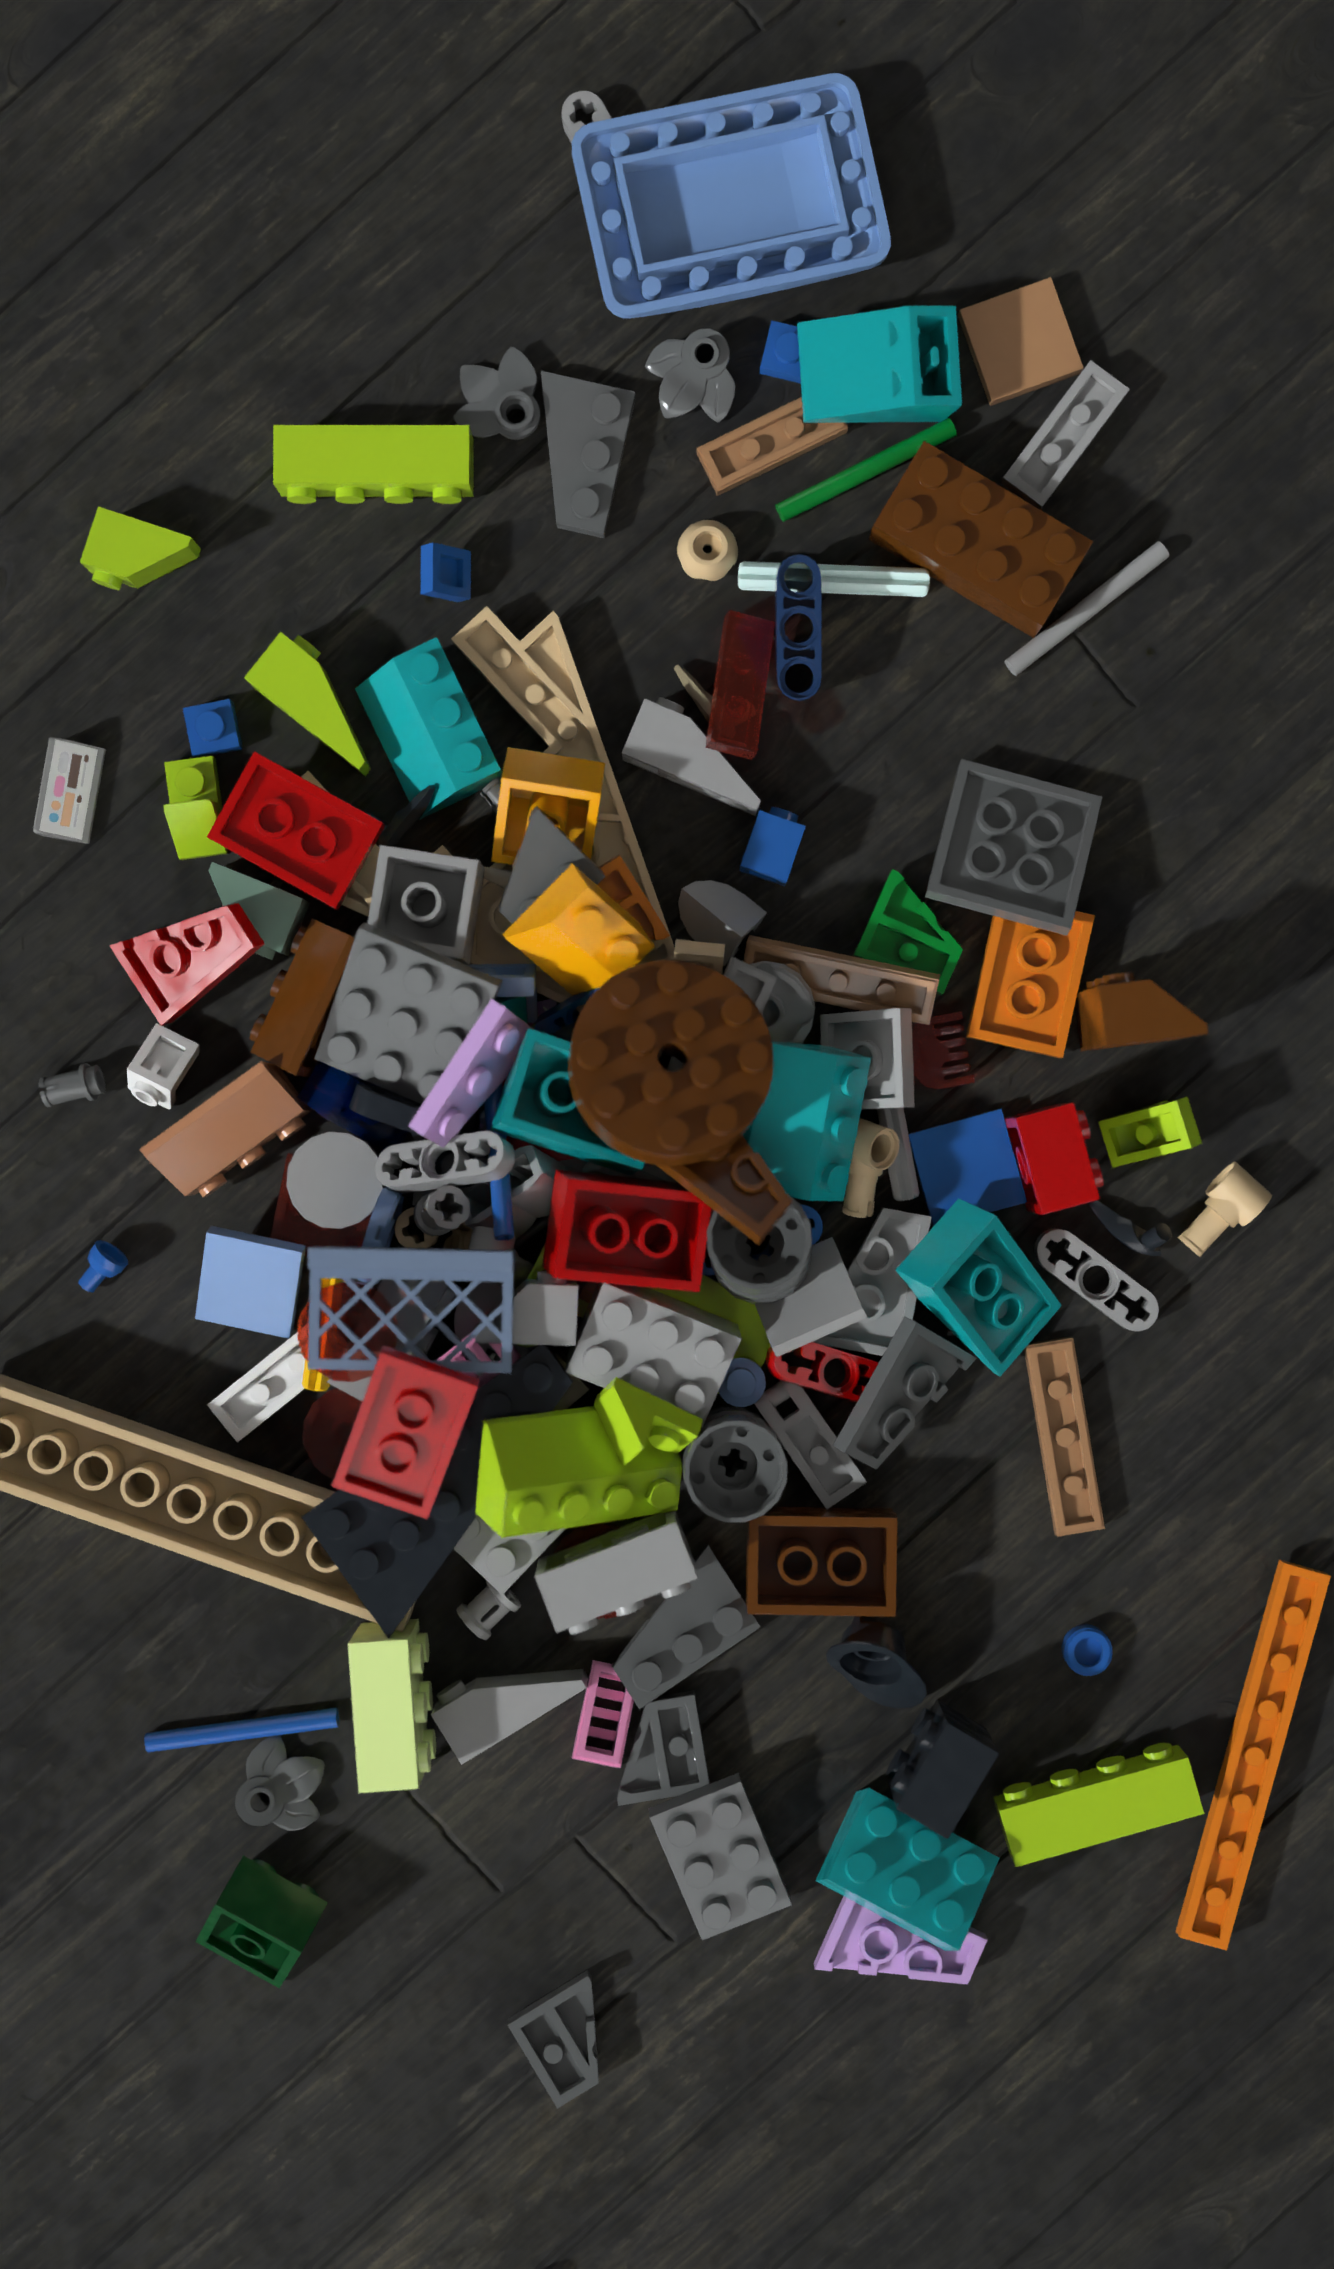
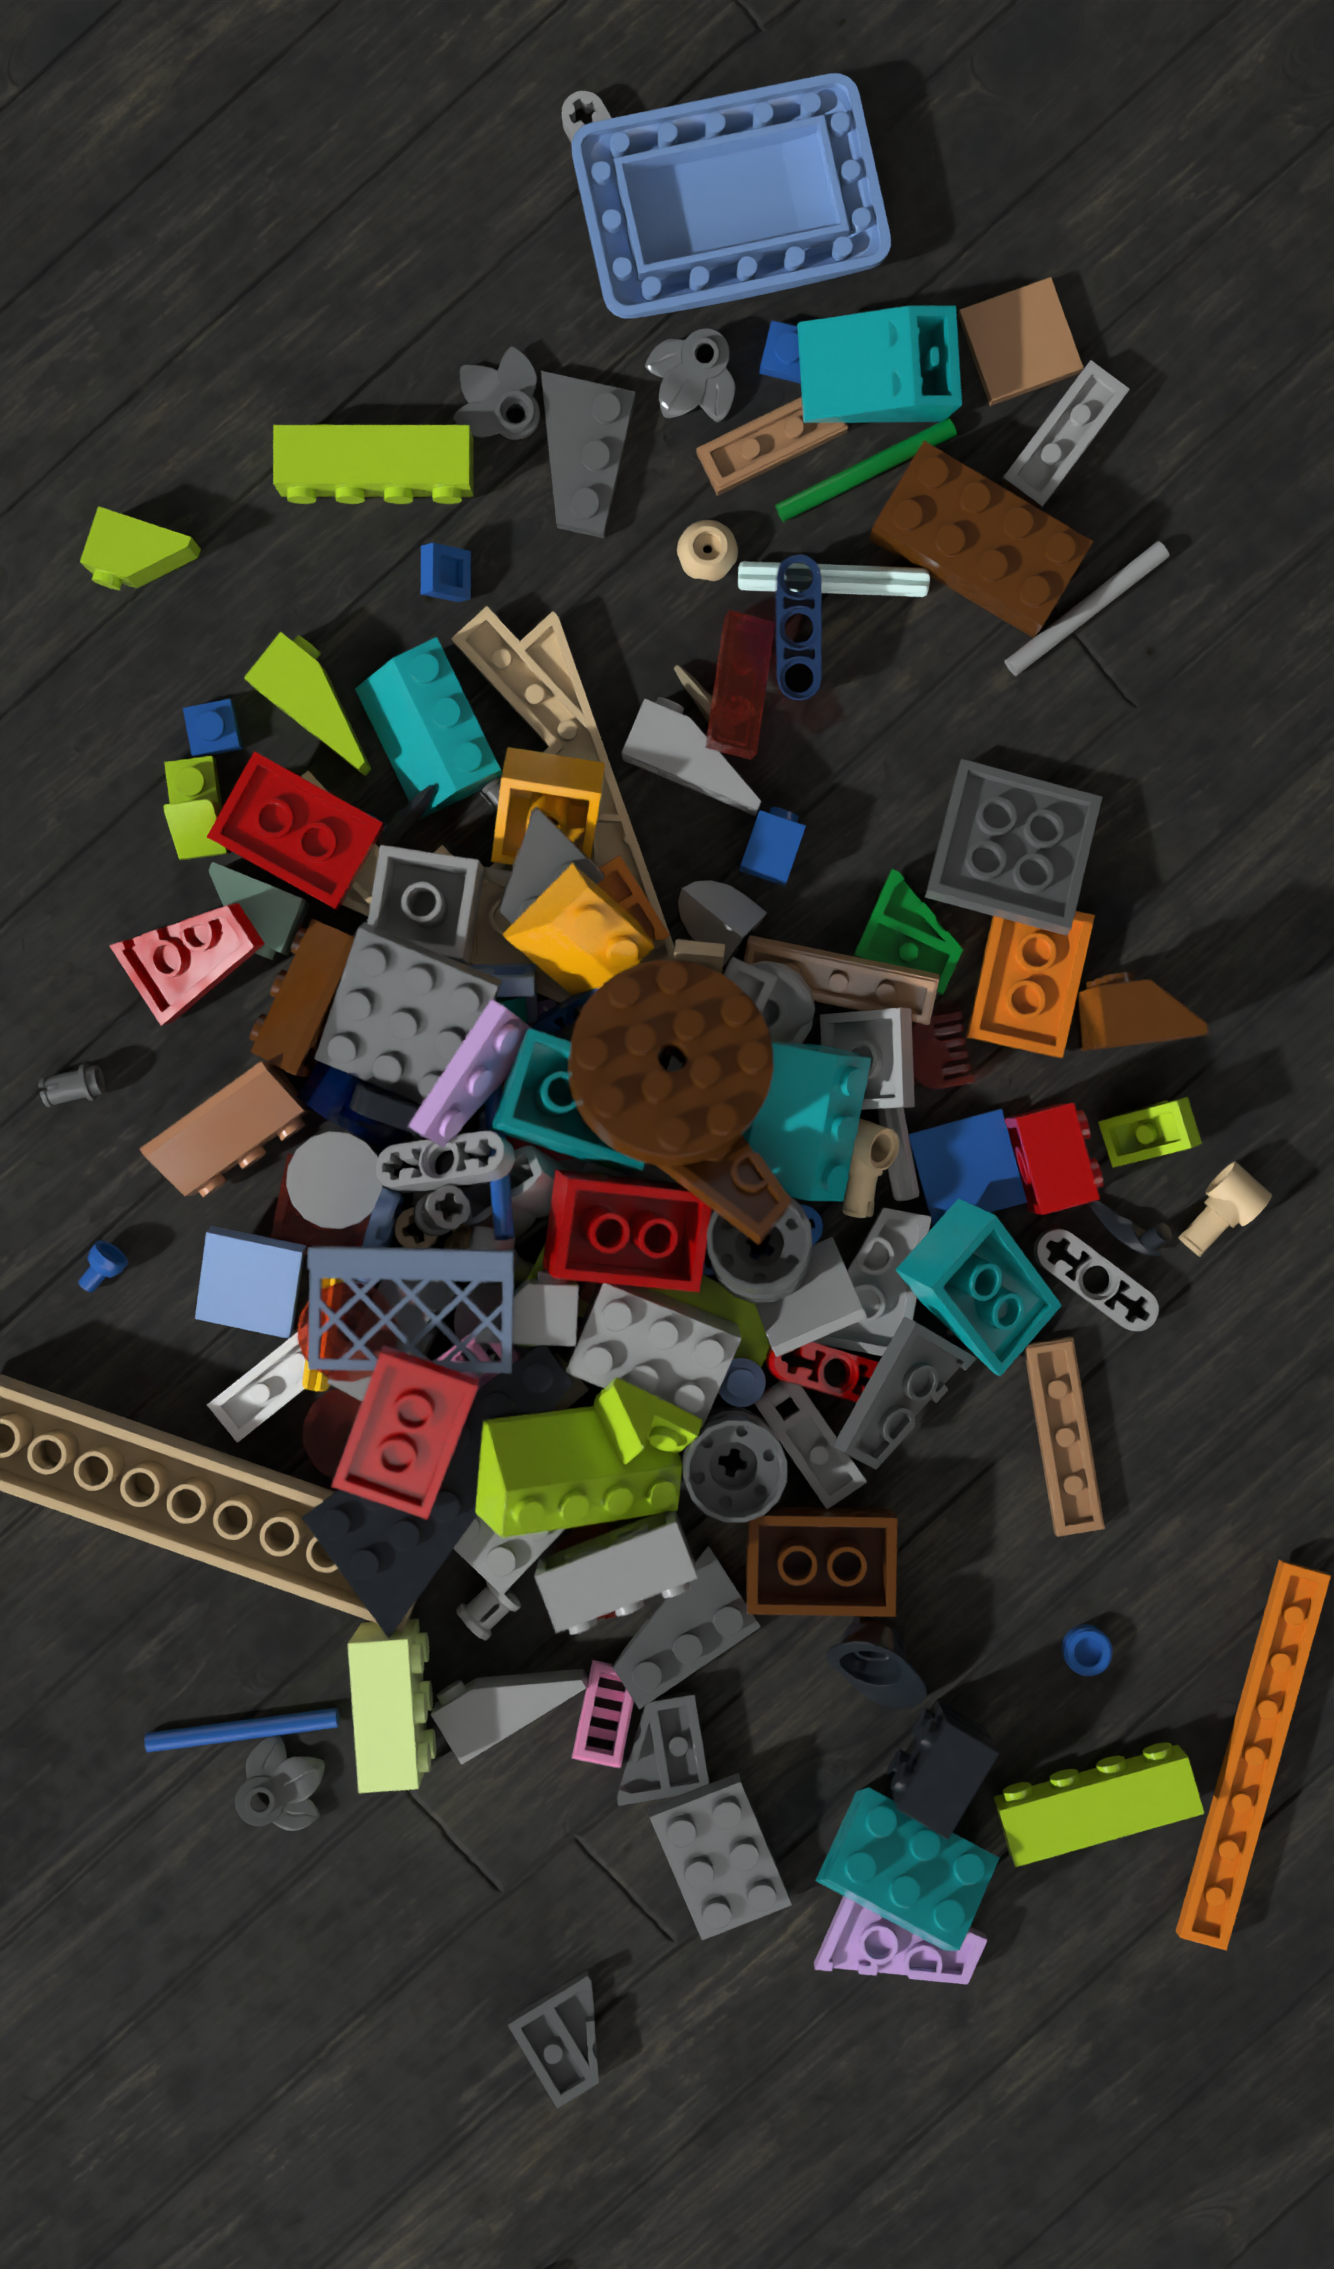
slope [33,737,106,844] -> none
white bracket [127,1023,200,1109] -> none
dark green slope [196,1855,328,1988] -> none

